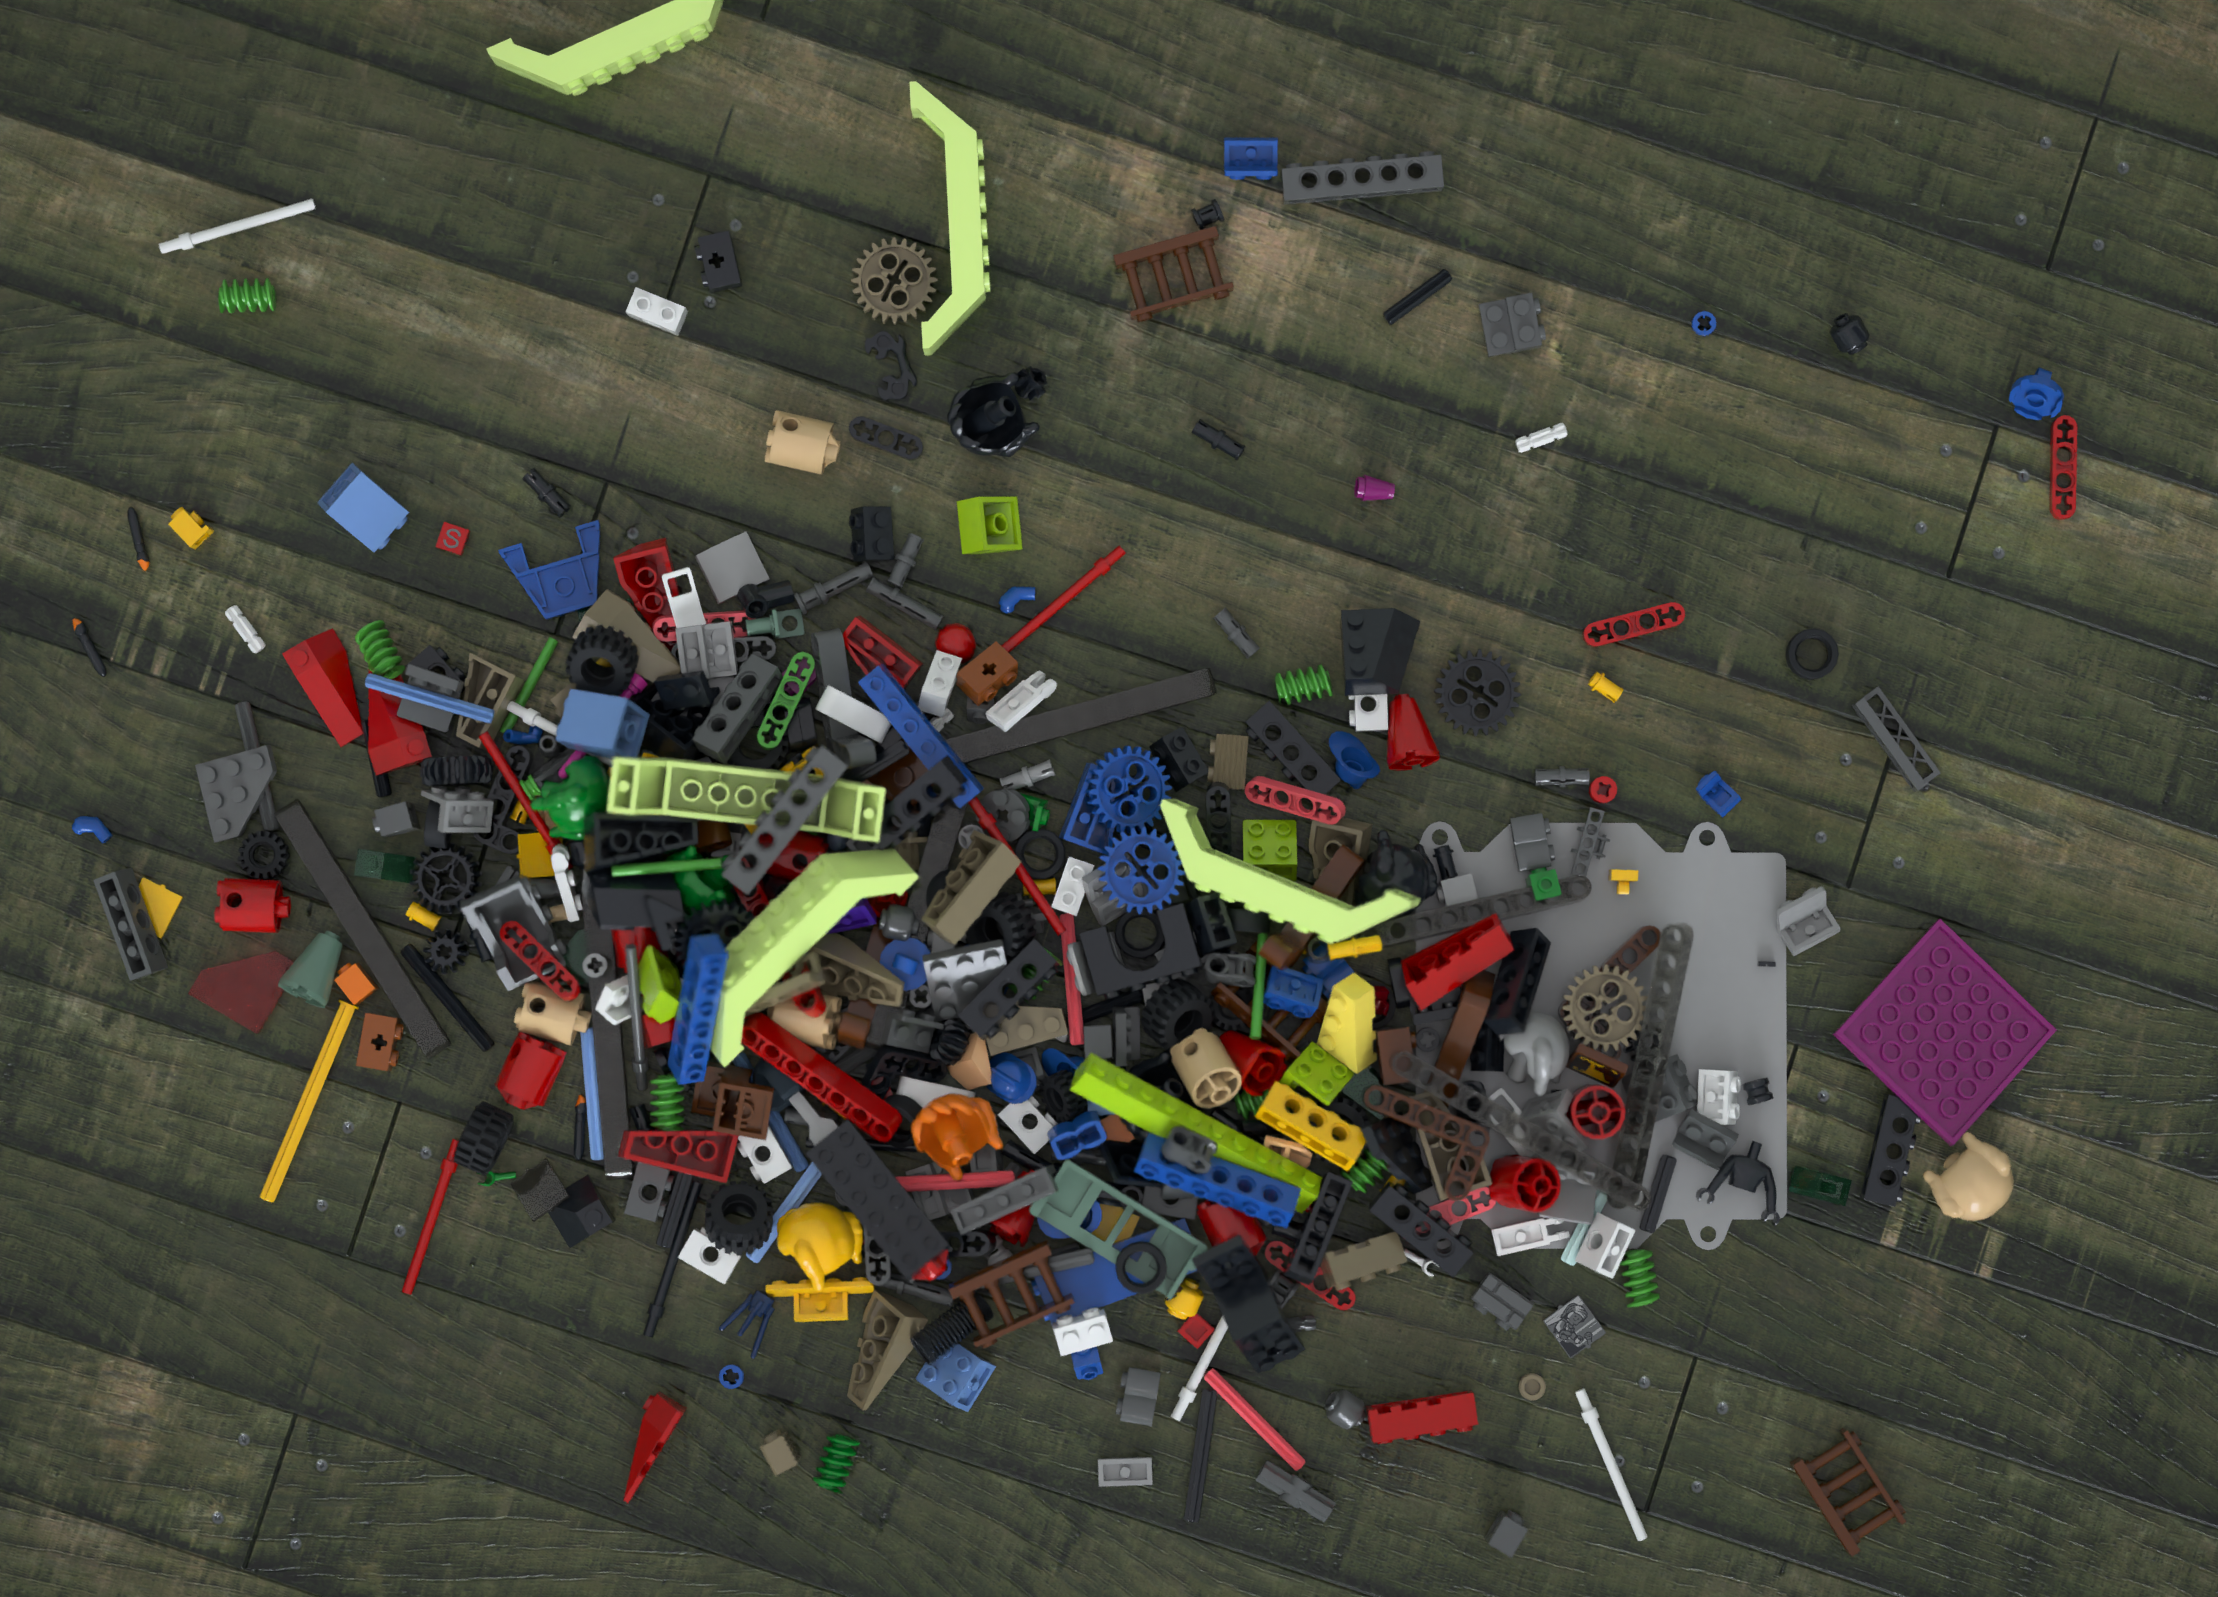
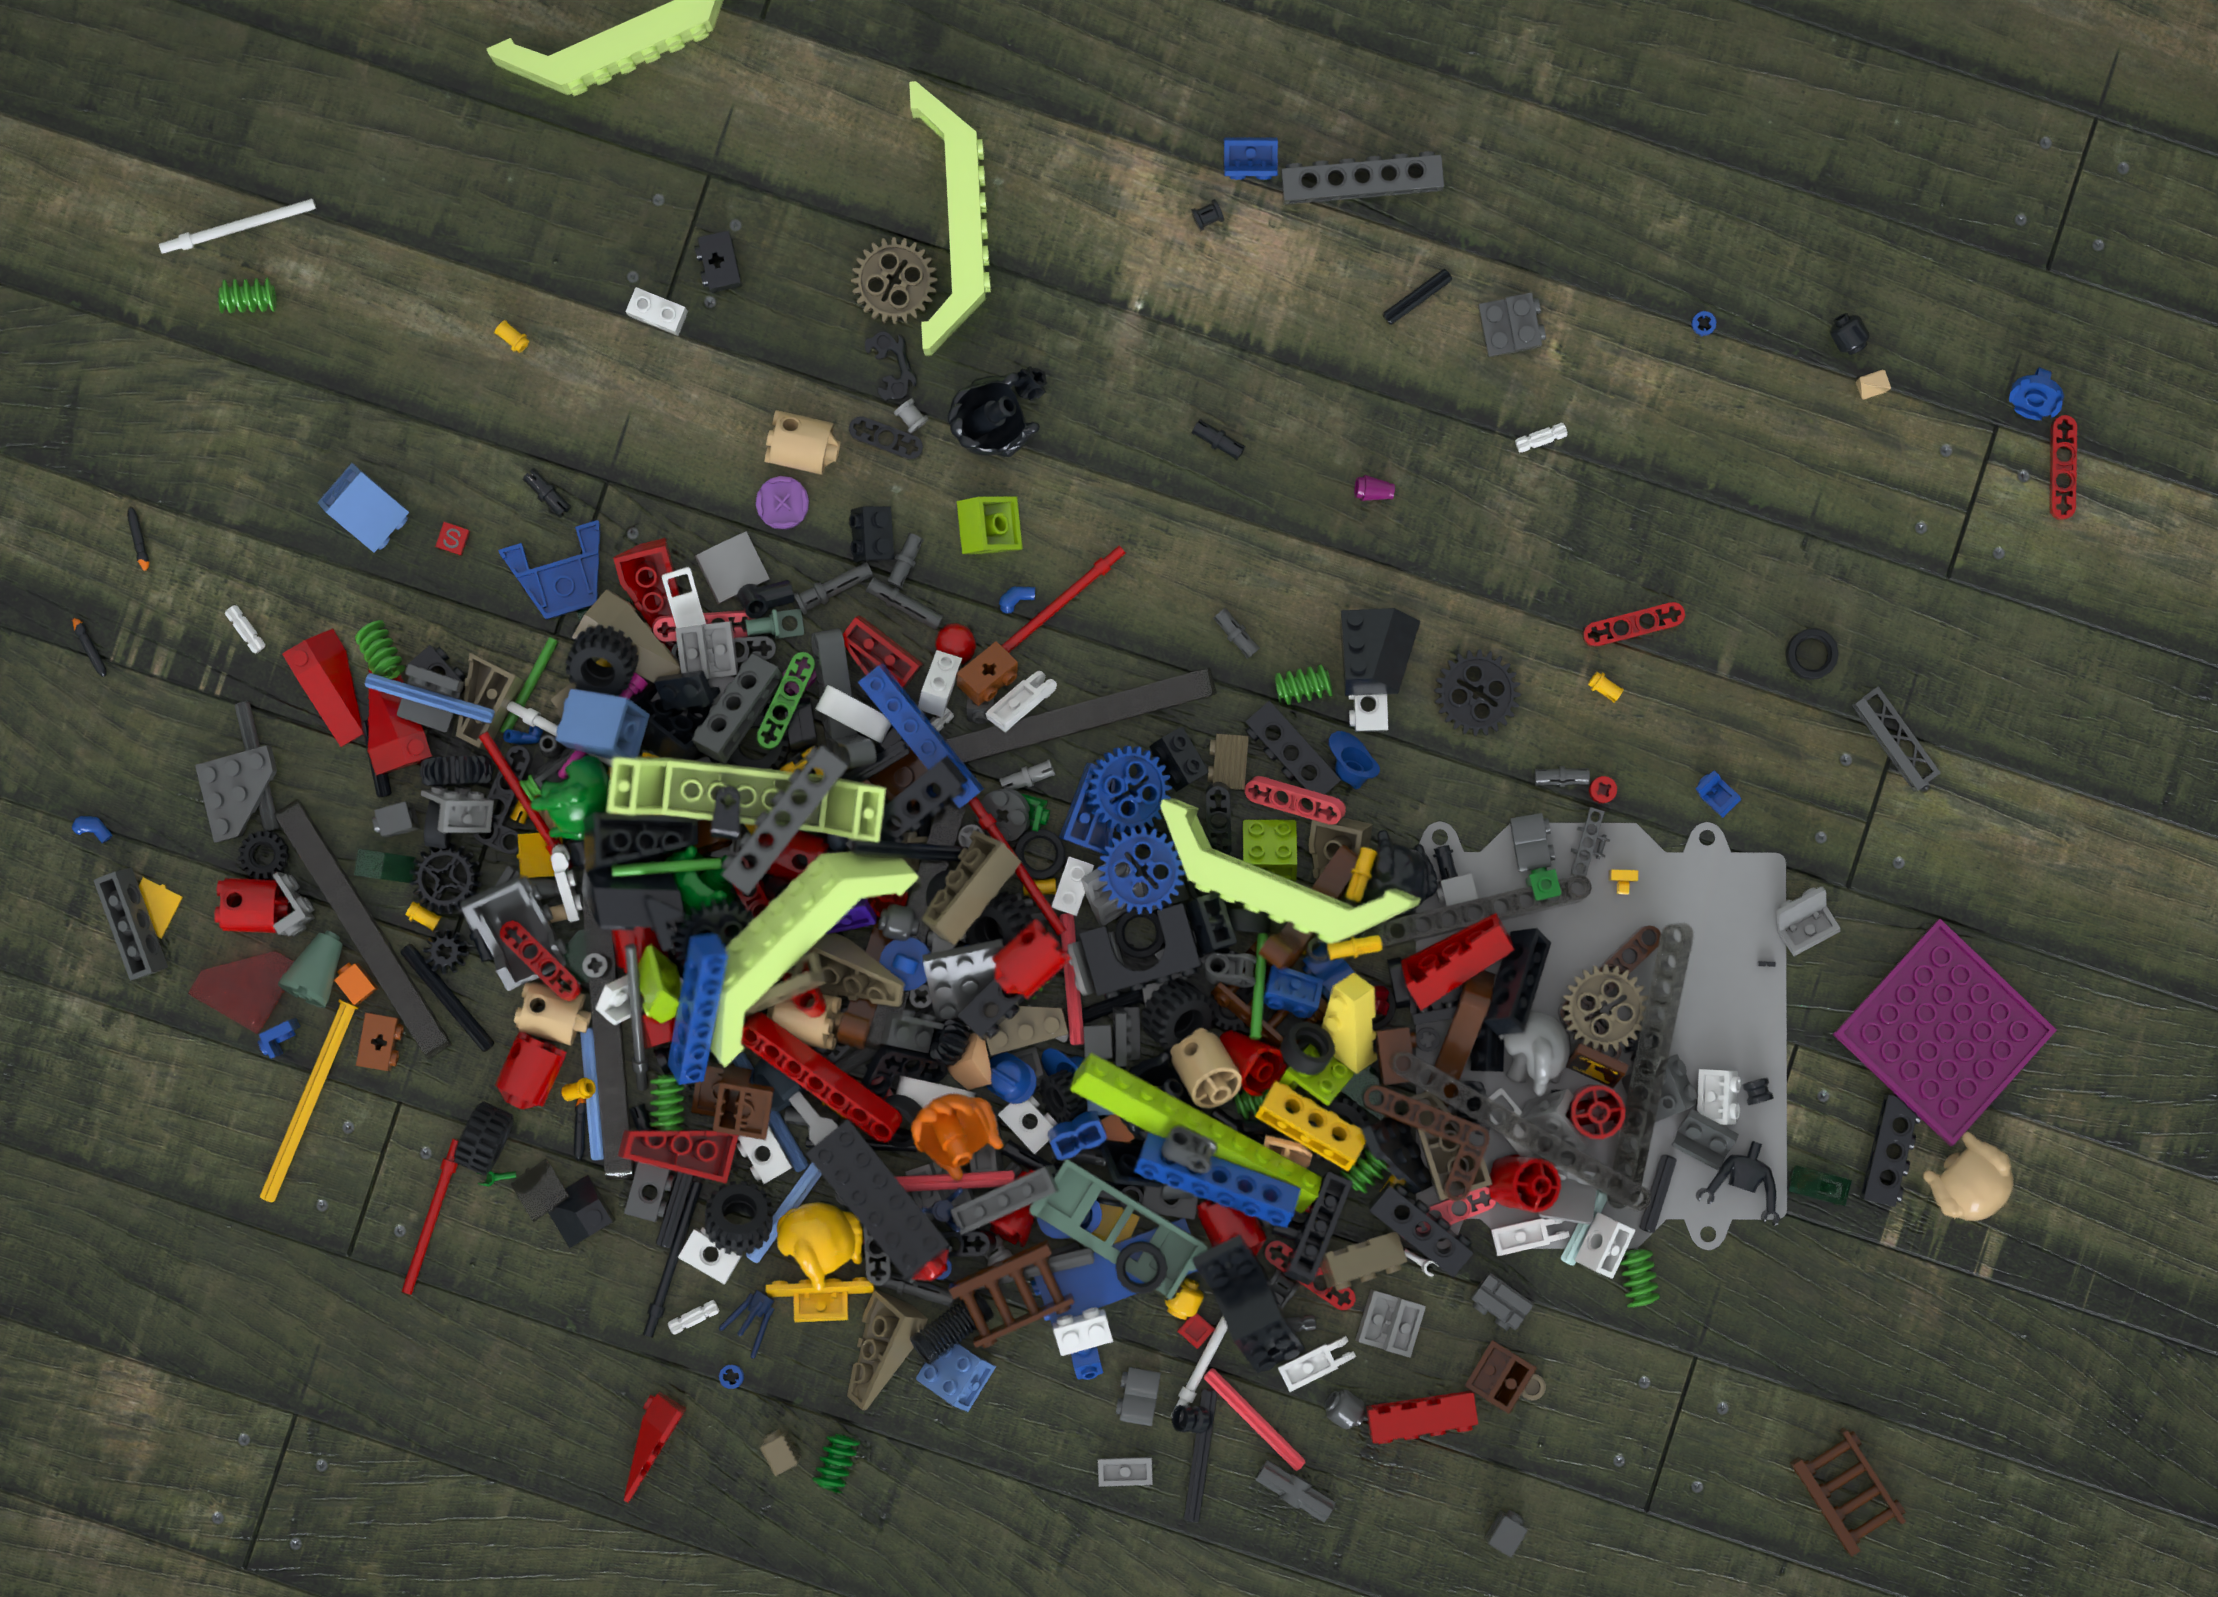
yellow brick [168,507,214,549] -> none
reddish brown fence [1113,226,1234,322] -> none
red cone [1387,694,1440,771] -> none
piece [1542,1295,1606,1359] -> none
white bar [1575,1388,1648,1541] -> none
none -> blue bracket [258,1018,300,1059]
none -> light grey bracket [273,872,315,937]
none -> yellow pin [494,320,529,353]
none -> yellow pin [561,1078,596,1101]
none -> white axle [668,1300,719,1335]
none -> black piece [711,785,740,839]
none -> medium lavender tile [756,476,809,530]
none -> black axle [851,840,968,862]
none -> light grey bush [894,398,929,434]
none -> dark blue plant [921,1188,963,1232]
none -> red cylinder [991,919,1072,999]
none -> black wheel [1172,1405,1210,1433]
none -> white hinge [1278,1336,1356,1392]
none -> black tyre [1281,1022,1335,1075]
none -> yellow axle [1346,847,1377,902]
none -> light grey slope [1355,1289,1426,1358]
none -> reddish brown brick [1465,1340,1537,1414]
none -> tan slope [1856,370,1891,399]

